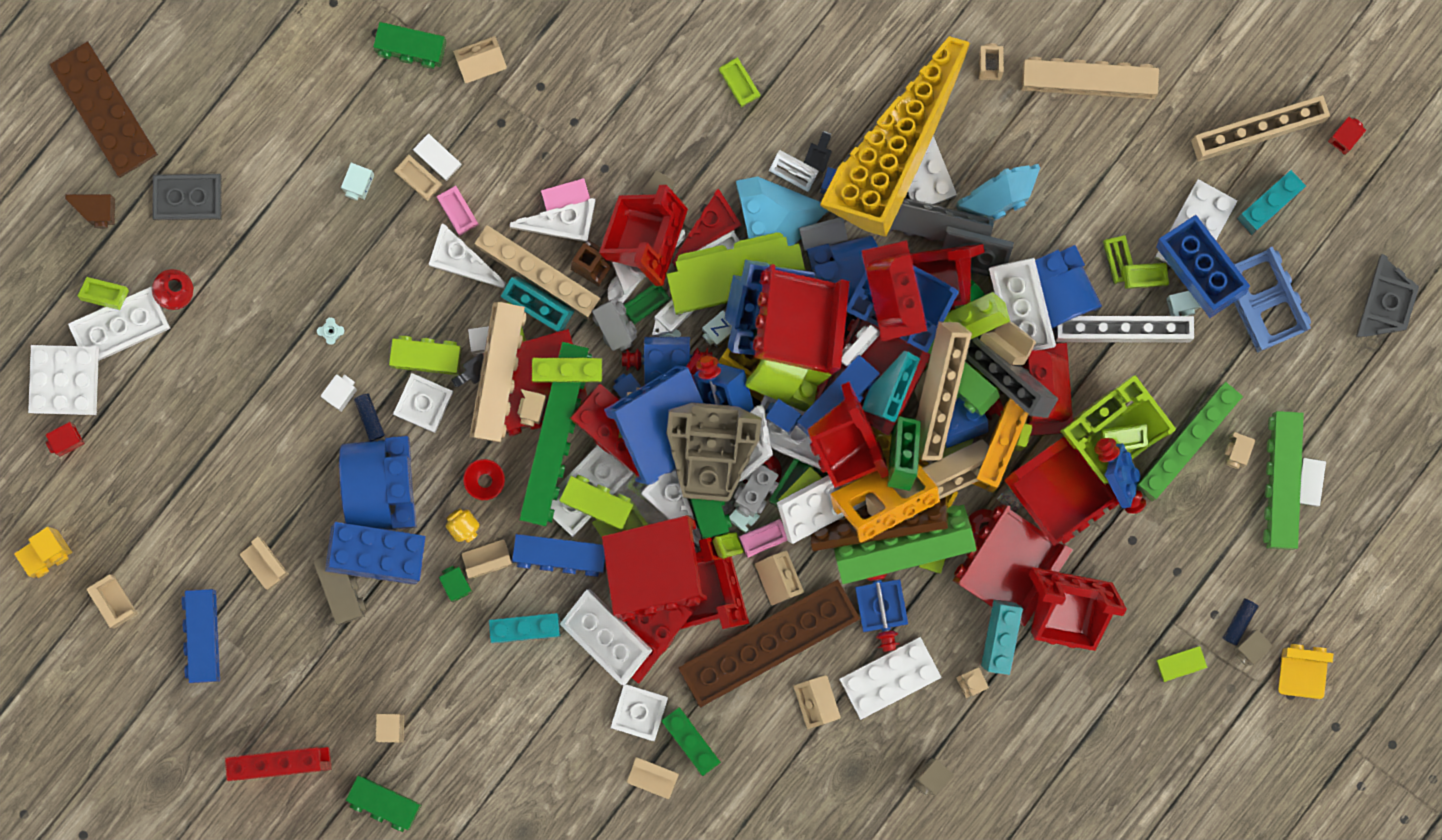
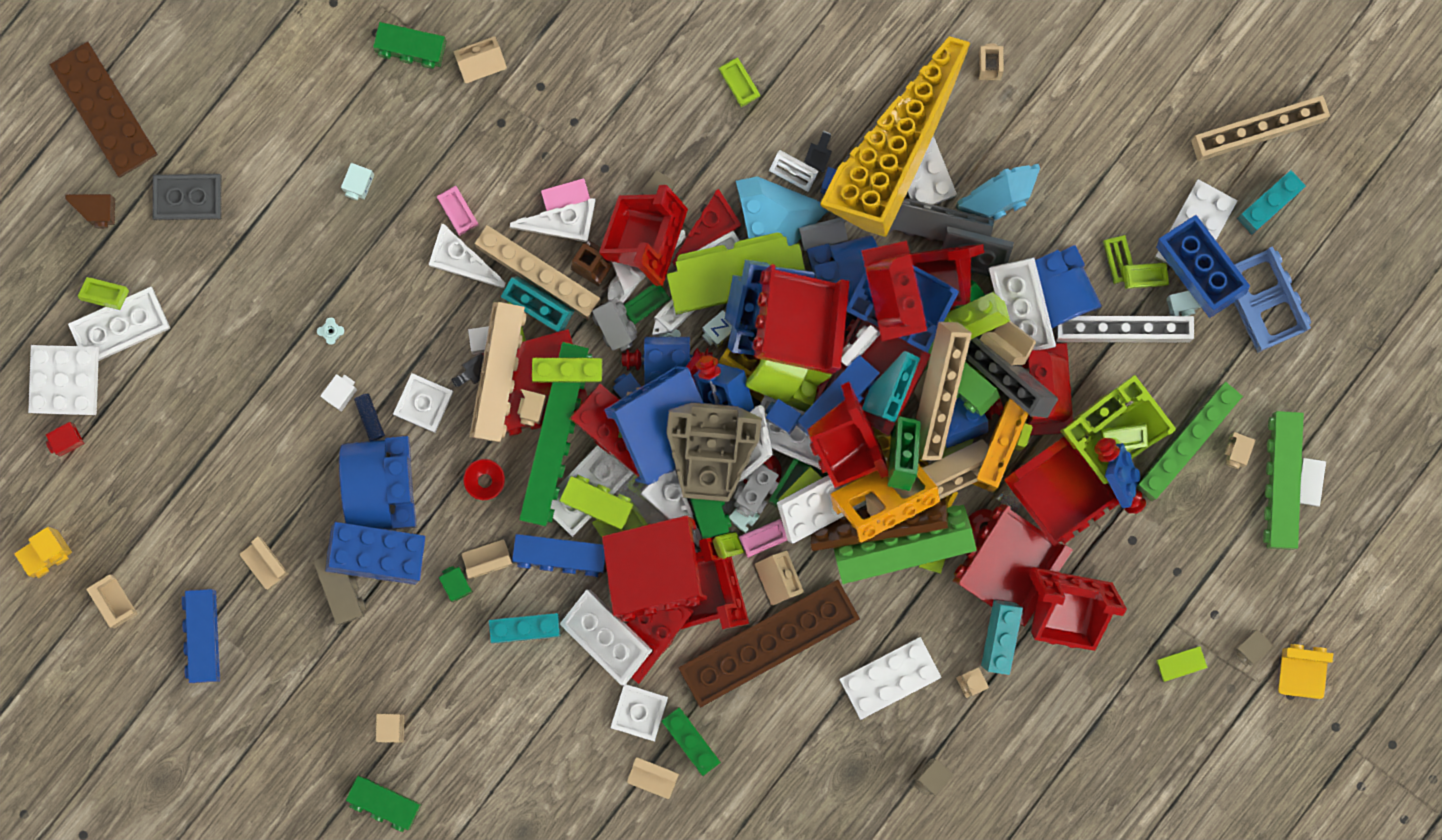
red piece [152,269,194,310] -> none
red panel [225,747,332,781] -> none
lime brick [389,336,462,375] -> none
tan tile [394,155,442,202] -> none
white tile [413,133,461,181] -> none
yellow head [446,508,480,543] -> none
tan panel [793,675,841,729] -> none
blue plate [855,573,908,652] -> none
tan brick [1021,57,1159,99] -> none
dark blue piece [1222,598,1259,646] -> none
red brick [1328,117,1366,155] -> none
dark grey wing [1356,254,1419,338] -> none

